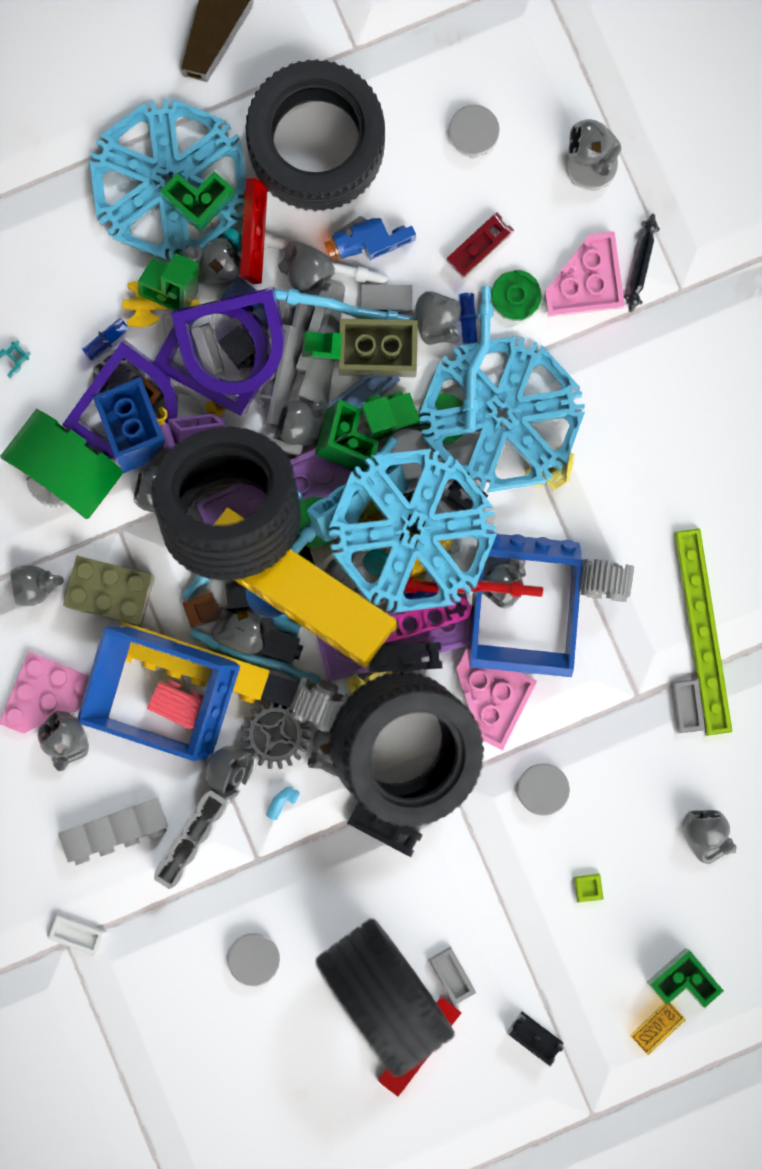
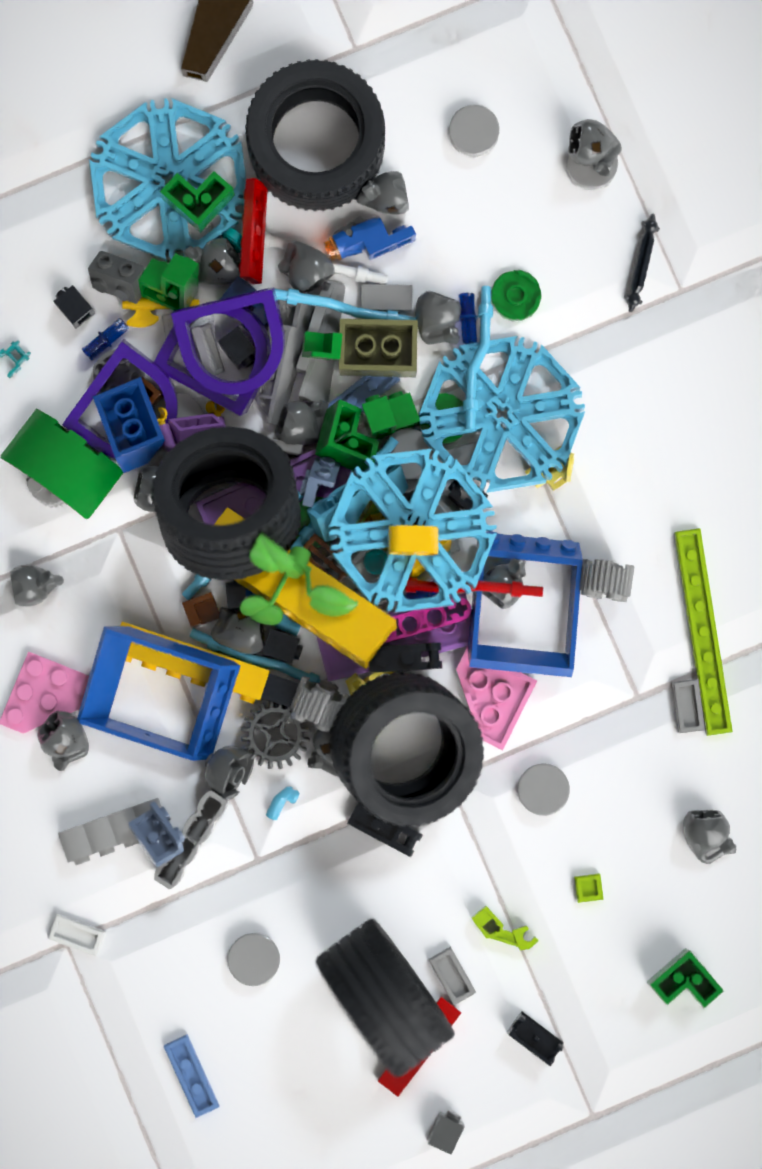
olive brick [63,555,155,627] -> none
coral brick [147,679,204,731] -> none
dark red plate [446,212,515,279] -> none
bright pink plate [545,231,625,317] -> none
clear yellow tile [629,1003,686,1056] -> none
none -> black brick [53,285,95,329]
none -> dark grey bracket [88,251,145,304]
none -> sand blue bracket [128,801,185,868]
none -> medium blue tile [163,1034,220,1118]
none -> bright green plant [240,534,359,625]
none -> sand blue bracket [300,457,341,507]
none -> reddish brown tile [303,533,348,583]
none -> dark grey piece [356,171,409,215]
none -> yellow beam [388,525,438,556]
none -> dark grey brick [427,1110,465,1156]
none -> lime piece [471,905,539,950]

